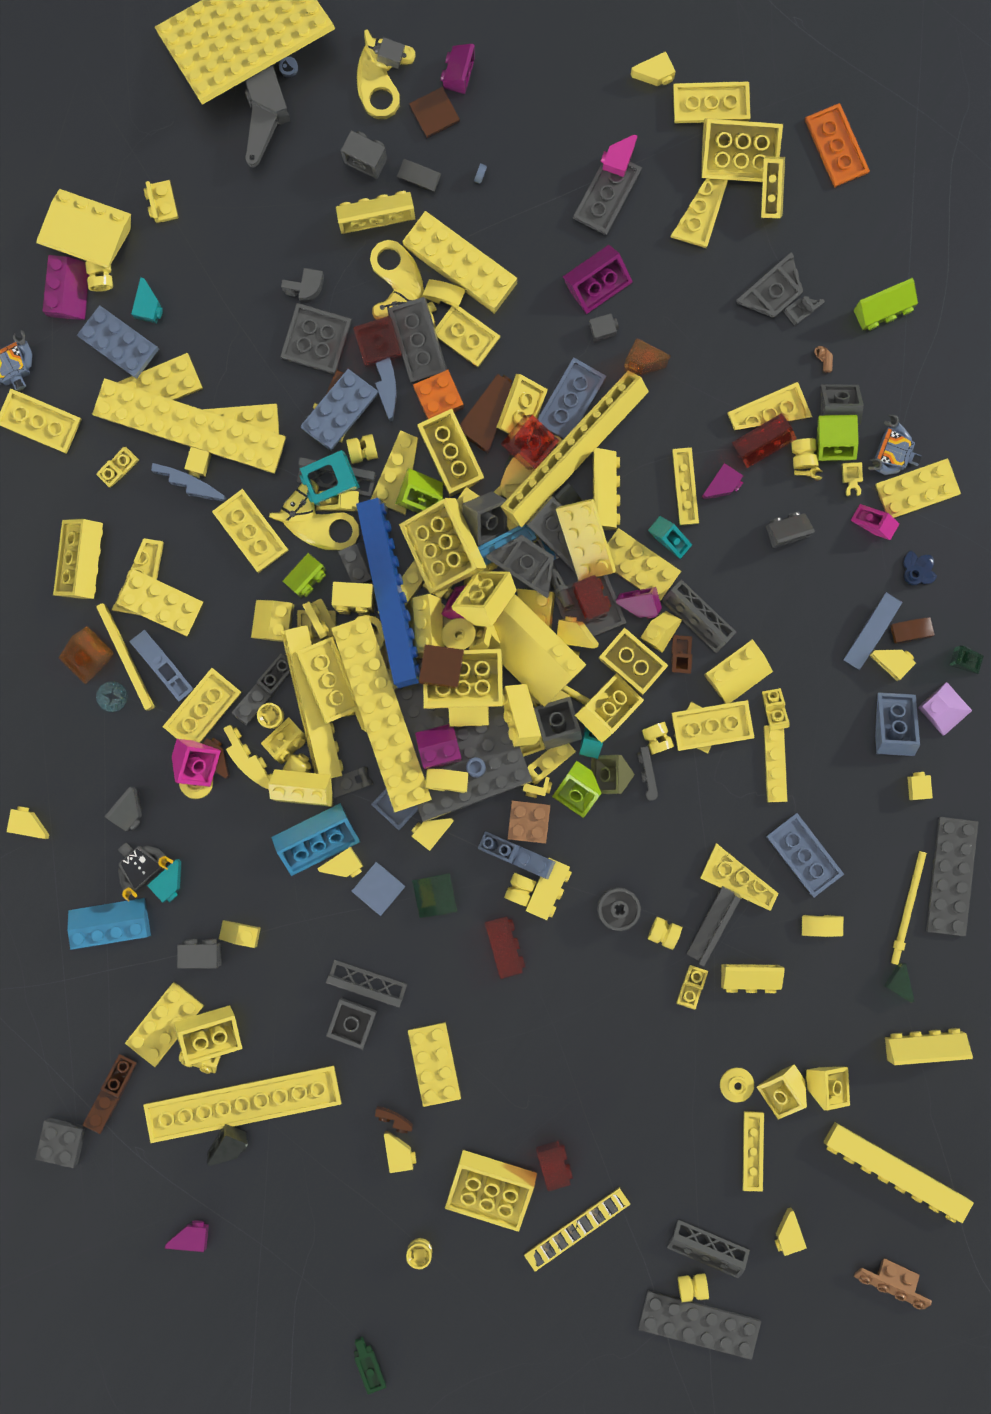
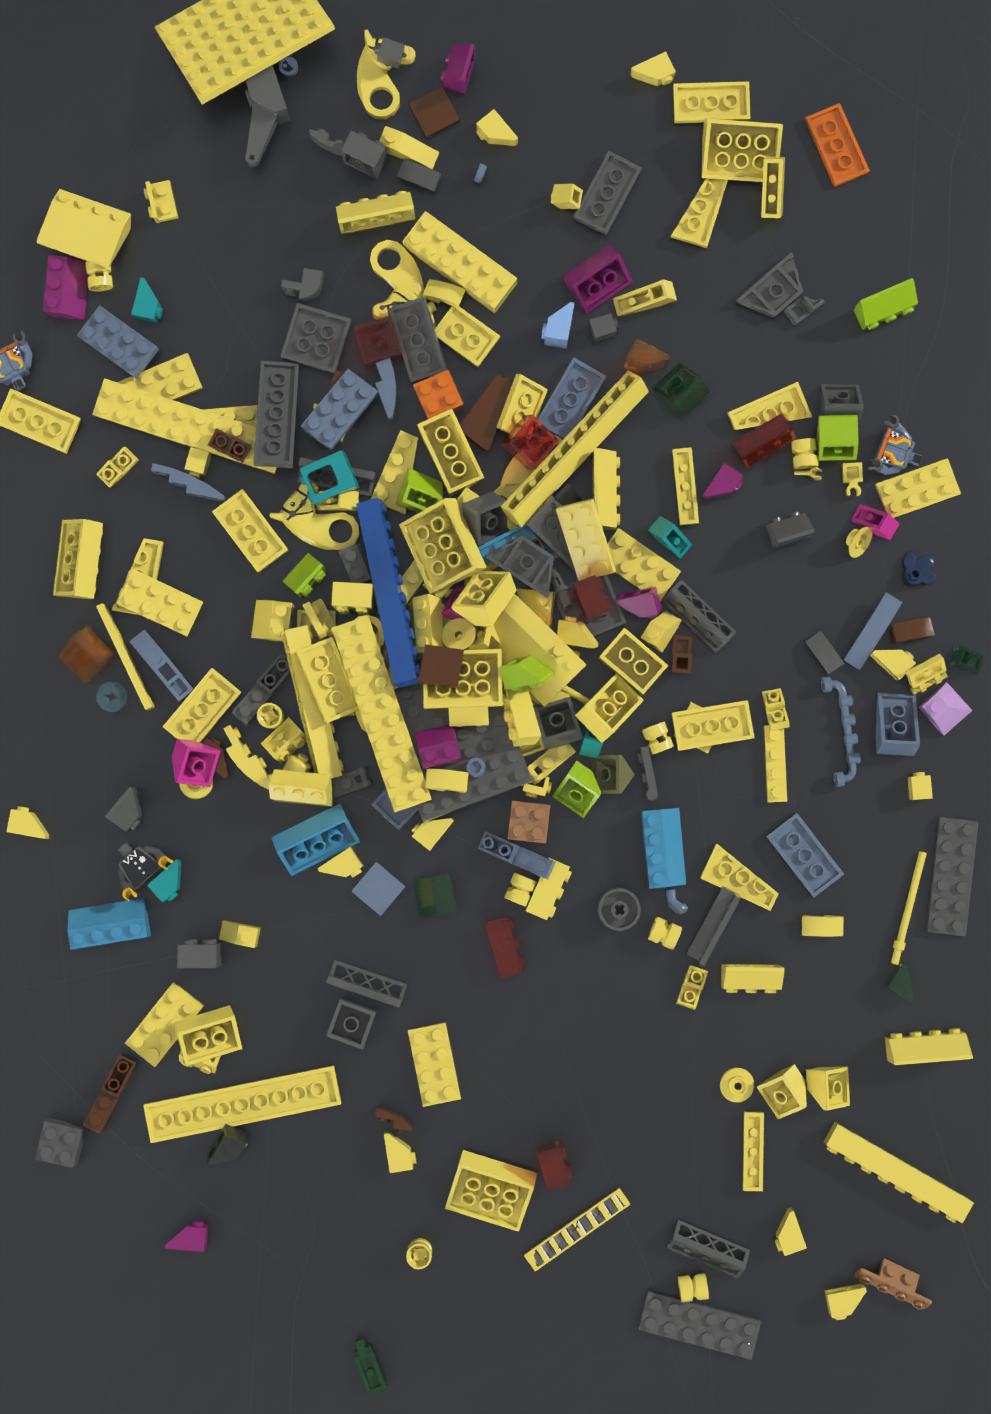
light yellow wheel [346,434,378,464] -> none
dark pink slope [601,135,637,177] -> none
light yellow slope [704,639,773,704] -> none
medium nougat arm [814,346,833,373] -> none
none -> reddish brown slope [207,428,252,463]
none -> dark grey plate [254,361,299,468]
none -> dark grey slope [309,128,344,156]
none -> light yellow slope [379,126,439,170]
none -> light yellow slope [476,109,518,146]
none -> lime slope [499,656,554,692]
none -> light blue slope [541,302,574,349]
none -> light yellow brick [551,184,583,209]
none -> light yellow slope [613,279,677,317]
none -> dark azure slope [641,808,686,889]
none -> clear green slope [652,363,710,417]
none -> sand blue arm [666,889,688,915]
none -> dark grey slope [805,631,845,675]
none -> sand blue bar [821,676,861,788]
none -> light yellow slope [824,1283,867,1320]
none -> light yellow piece [846,527,873,558]
none -> light yellow plate [906,654,948,695]

